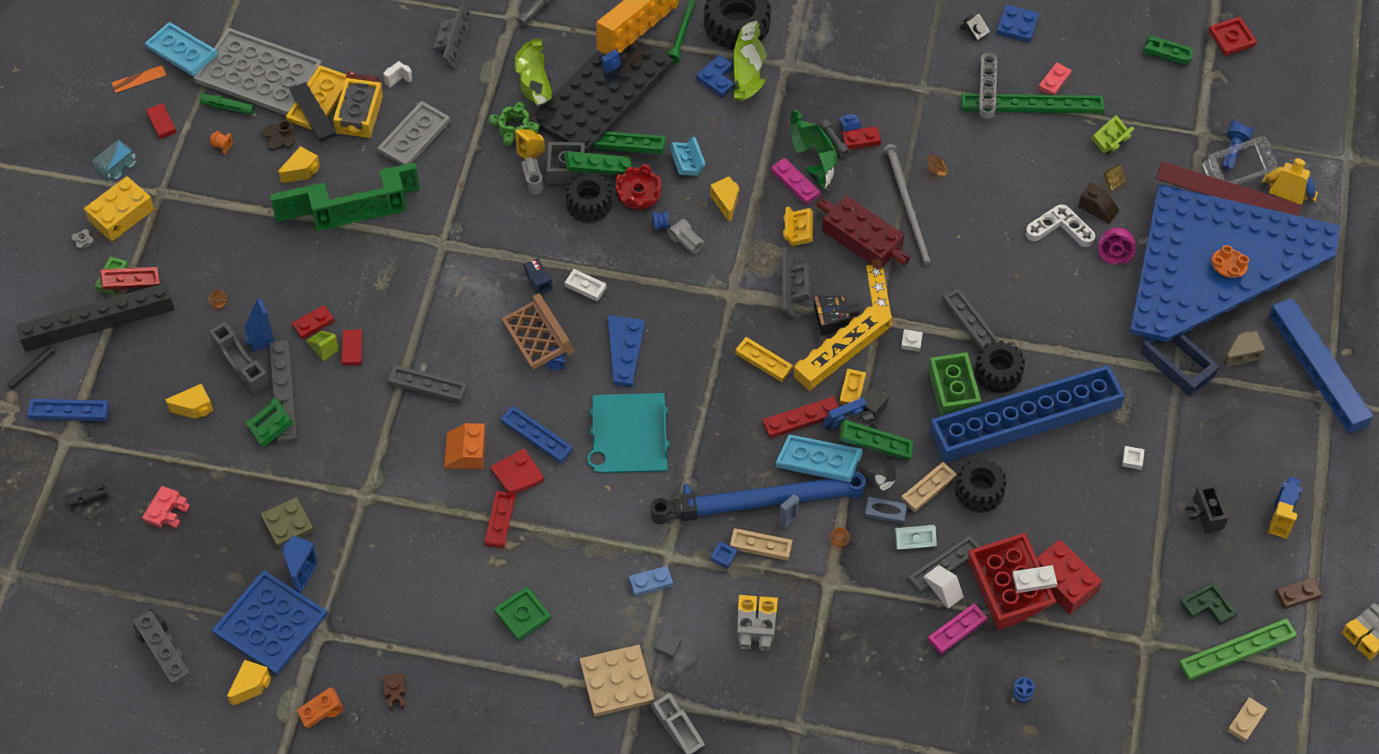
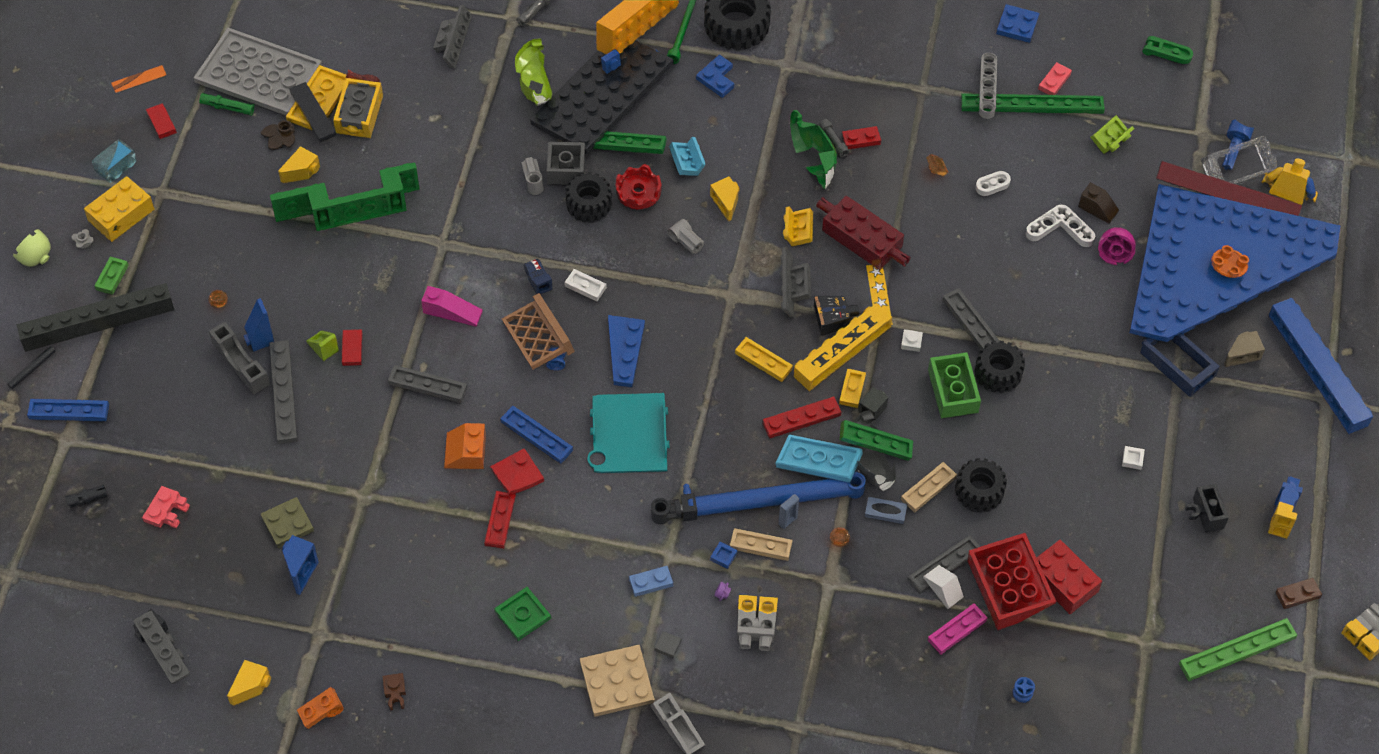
plate [99,267,160,290] -> none
medium azure tile [144,22,218,76] -> none
yellow slope [165,384,213,419] -> none
orange brick [210,131,233,154] -> none
blue plate [212,570,328,676] -> none
green plate [245,397,294,447] -> none
red plate [292,305,335,340] -> none
light grey plate [377,101,450,165] -> none
white bracket [383,61,412,88] -> none
bright green piece [489,102,539,146] -> none
yellow slope [515,129,545,159] -> none
green plate [564,151,632,175] -> none
blue wheel [652,211,670,231] -> none
lime animal [734,21,767,102] -> none
dark pink plate [771,158,821,205] -> none
blue plate [822,397,867,429] -> none
blue plate [839,114,861,132] -> none
light grey bar [884,144,931,265] -> none
light aqua plate [895,525,937,550] -> none
blue brick [929,365,1125,463] -> none
bracket [959,14,990,42] -> none
white plate [1012,565,1057,593] -> none
clear yellow plate [1103,165,1127,190] -> none
dark green plate [1180,582,1238,625] -> none
red plate [1208,17,1257,56] -> none
tan plate [1227,697,1267,742] -> none
none -> yellowish green cylinder [13,229,51,267]
none -> dark pink slope [421,286,483,327]
none -> medium lavender plate [714,582,731,601]
none -> white plate [976,171,1011,196]

